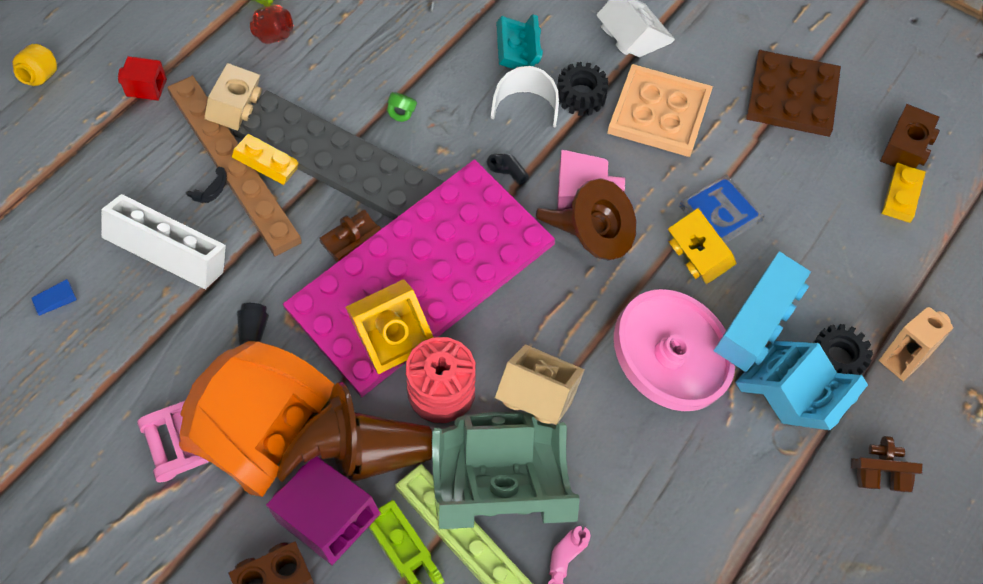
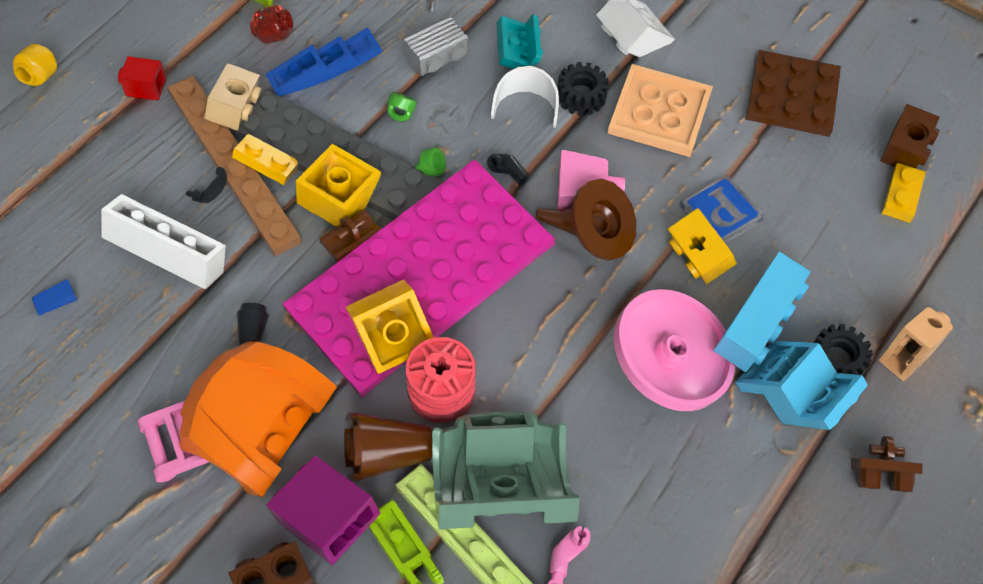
reddish brown piece [277,382,357,482] -> none
tan brick [495,344,585,425] -> none
none -> blue slope [265,27,383,96]
none -> yellow slope [296,144,381,227]
none -> light grey brick [403,16,468,76]
none -> bright green tile [414,147,446,177]

